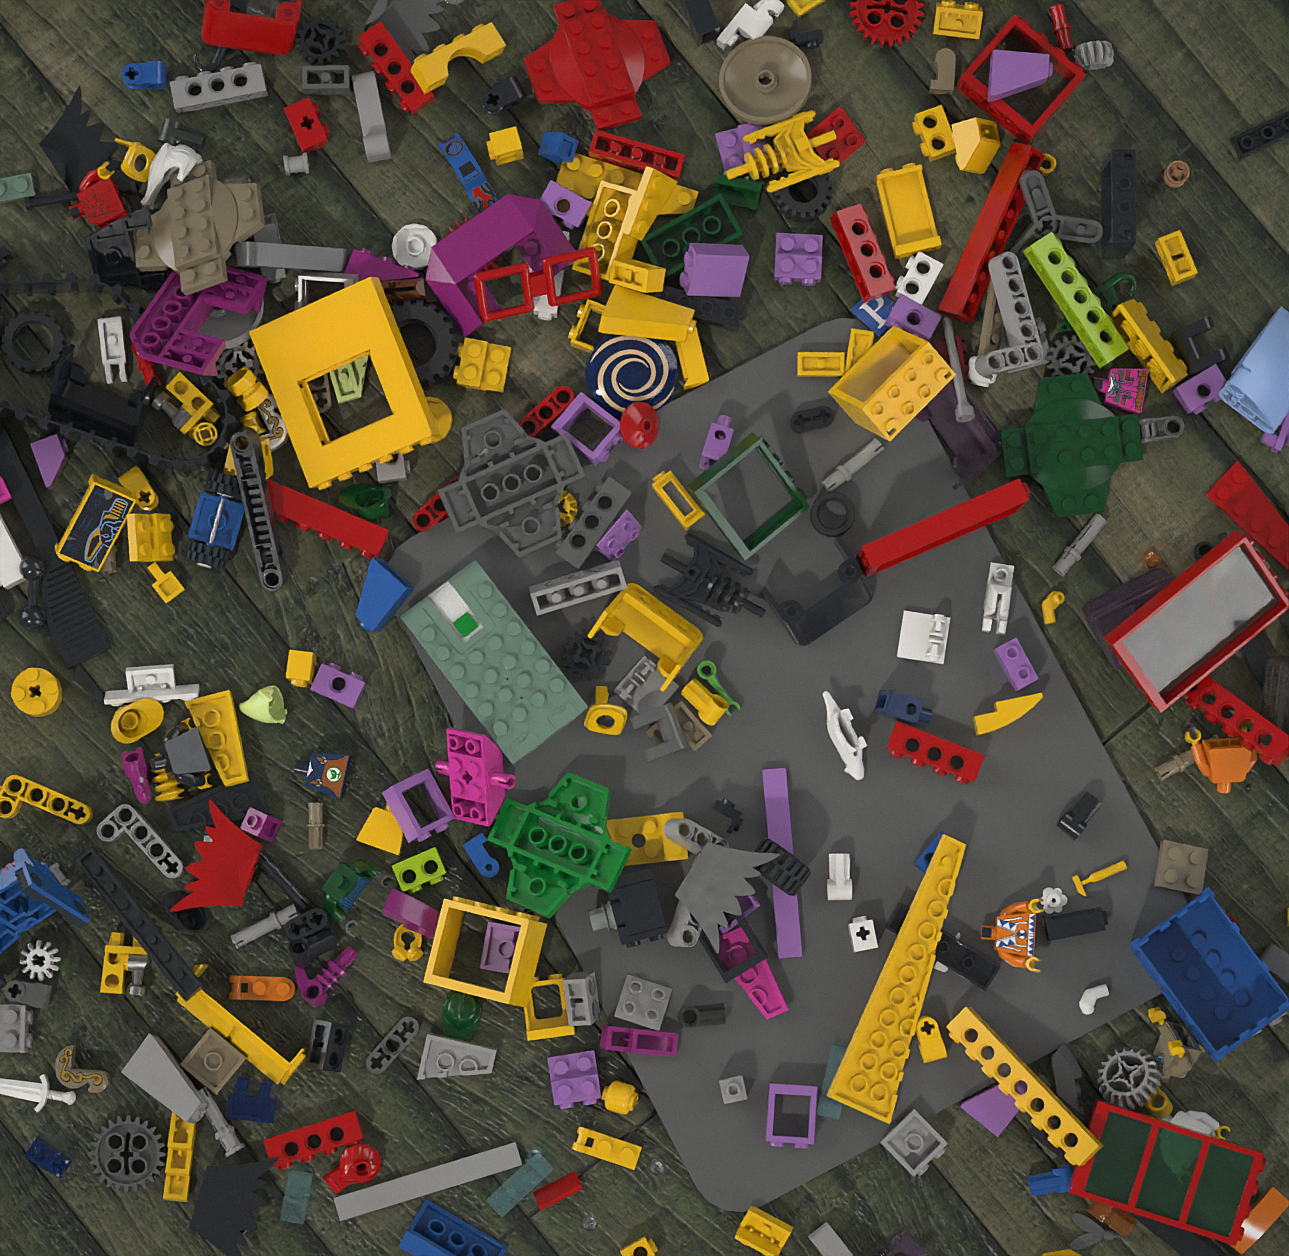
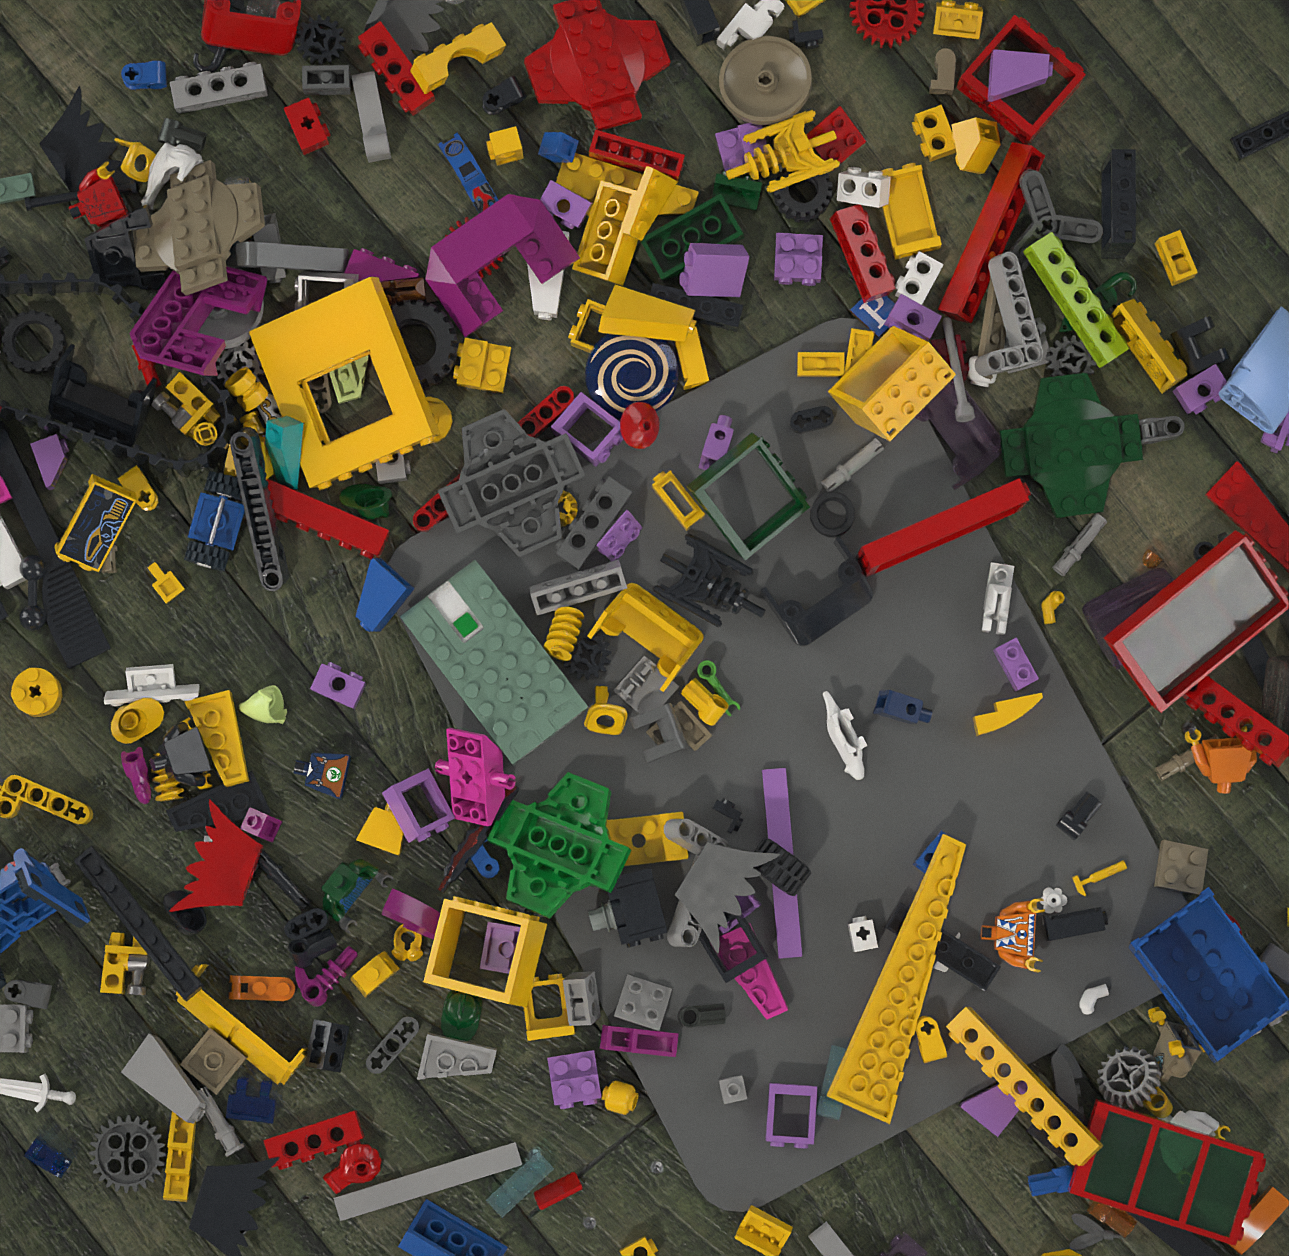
white gear [20,940,61,981] -> none
dark tan animal [55,1045,111,1093] -> none
light grey beam [97,804,186,879] -> none
white hinge [98,316,127,384] -> none
yellow plate [127,513,175,562] -> none
light grey pin [230,903,300,949] -> none
clear light blue slope [280,1170,313,1224] -> none
light grey bush [283,153,309,176] -> none
yellow brick [286,650,317,687] -> none
dark tan axle [306,803,325,850] -> none
white tile [392,223,437,270] -> none
lime brick [392,847,447,894] -> none
red bar [474,247,602,322] -> none
yellow plate [571,1126,642,1170] -> none
yellow brick [609,258,666,293] -> none
white piece [827,854,852,900] -> none
light grey plate [880,1108,948,1177] -> none
red brick [885,721,985,785] -> none
white hinge [897,611,950,664] -> none
yellow axle [1038,153,1056,176] -> none
red pin [1049,4,1074,53] -> none
light grey gear [1074,40,1114,70] -> none
torso [1092,369,1149,416] -> none
medium nougat wheel [1163,160,1190,188] -> none
none -> teal slope [265,416,304,489]
none -> yellow torso [350,951,400,998]
none -> black sword [436,786,519,894]
none -> yellow piece [544,607,584,661]
none -> white brick [837,167,891,208]

